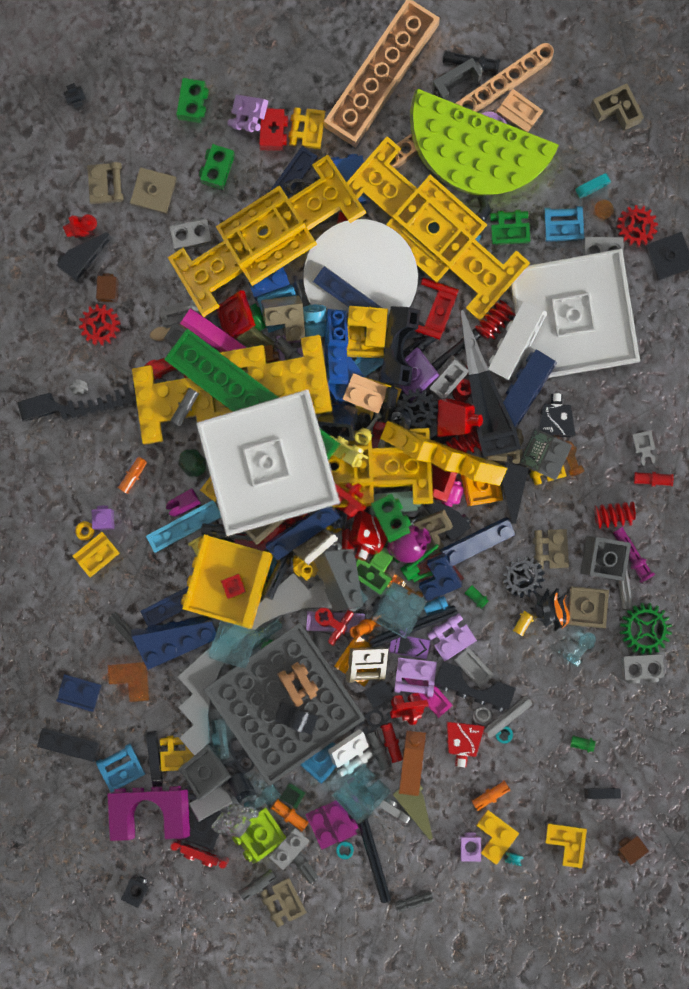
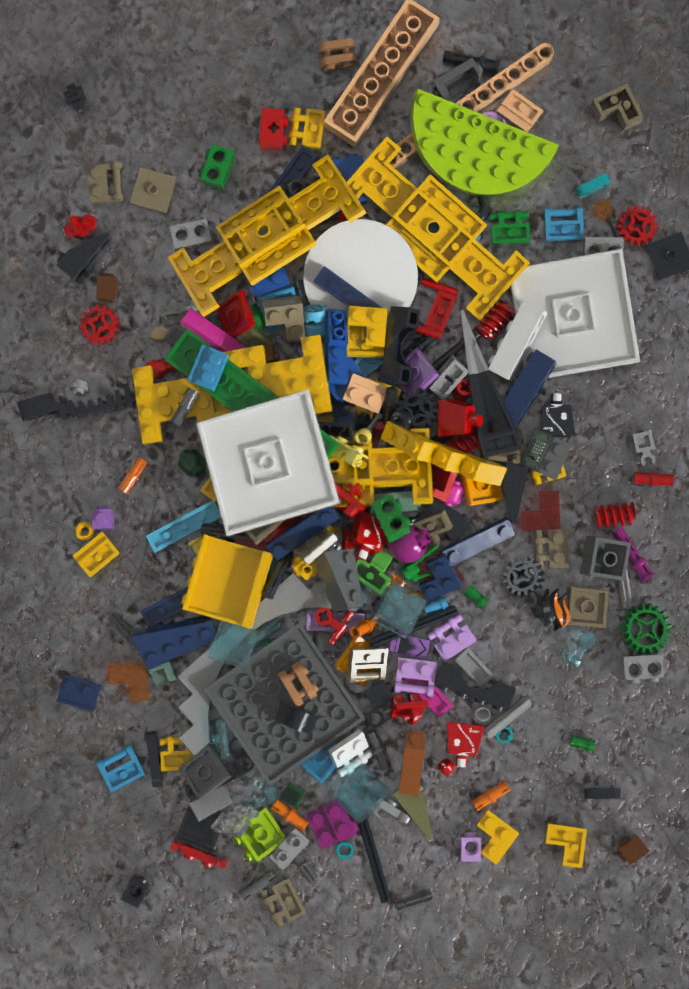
black arch [37,727,101,762] -> none
magenta arch [108,786,190,841] -> none
magenta piece [166,488,201,517] -> none
green brick [176,78,209,123] -> none
red plate [221,574,246,599] -> none
black piece [227,773,256,804] -> none
lavender plate [228,95,268,132] -> none
red pin [380,722,403,763] -> none
teal bush [504,852,524,866] -> none
yellow pin [513,611,534,636] -> none
clear orange leg [565,441,585,477] -> none
none -> sand green panel [148,661,178,688]
none -> dark azure plate [187,344,229,391]
none -> medium nougat brick [317,38,357,72]
none -> red hinge [438,758,455,775]
none -> clear red plate [521,490,561,531]

